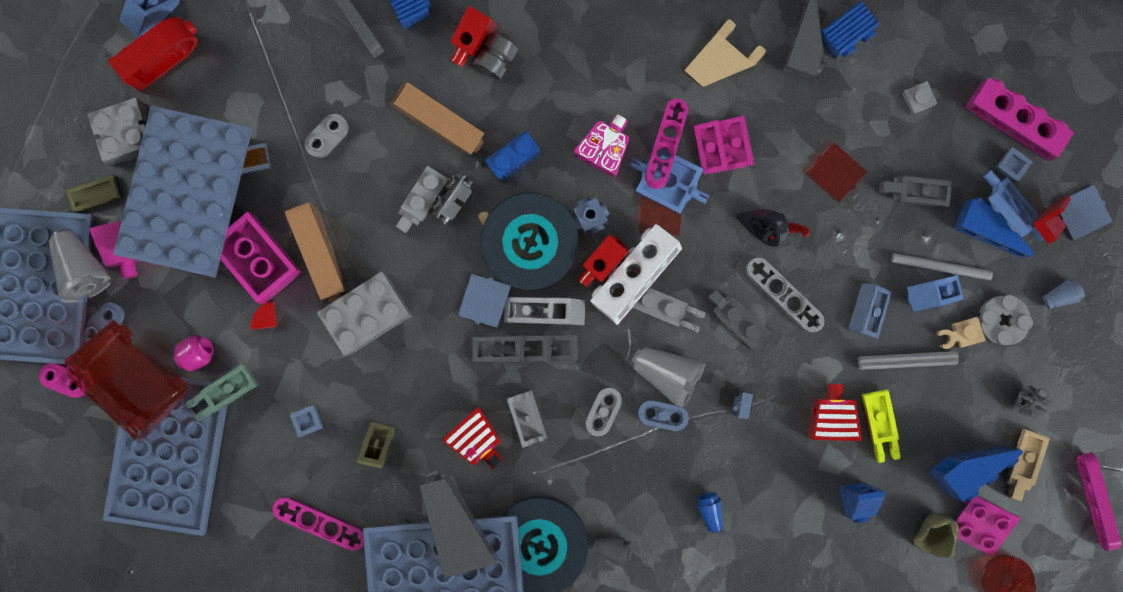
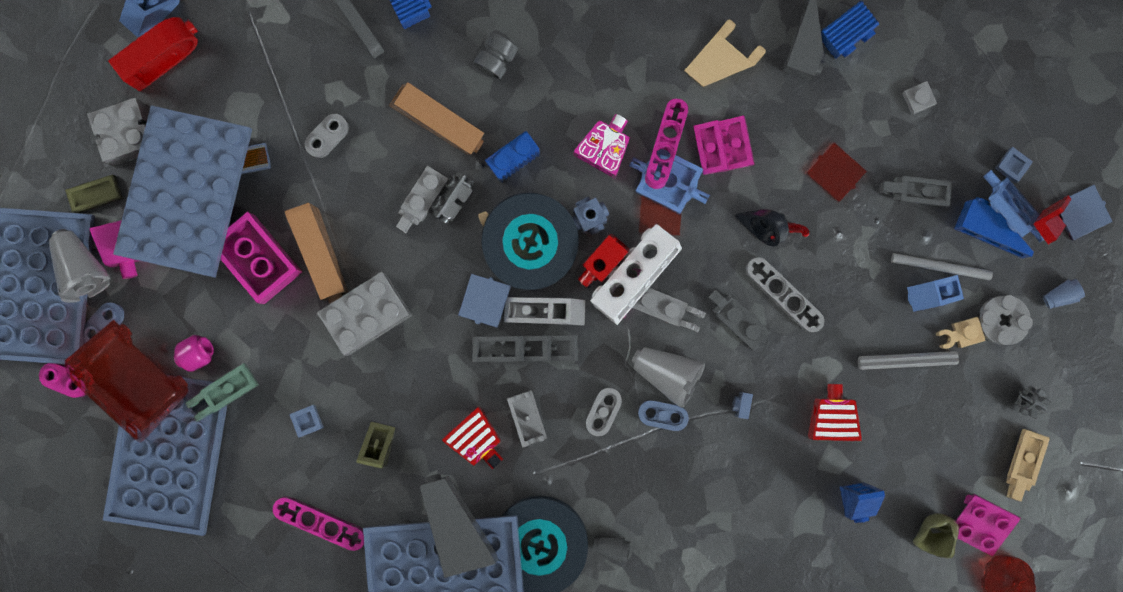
red tile [251,301,278,330] -> none
red torso [450,6,497,67] -> none
blue cone [696,492,723,532] -> none
sand blue slope [849,283,892,339] -> none
neon yellow hinge [861,389,900,463] -> none
blue slope [928,446,1024,502] -> none
dark pink brick [965,78,1074,161] -> none
dark pink beam [1077,452,1121,551] -> none

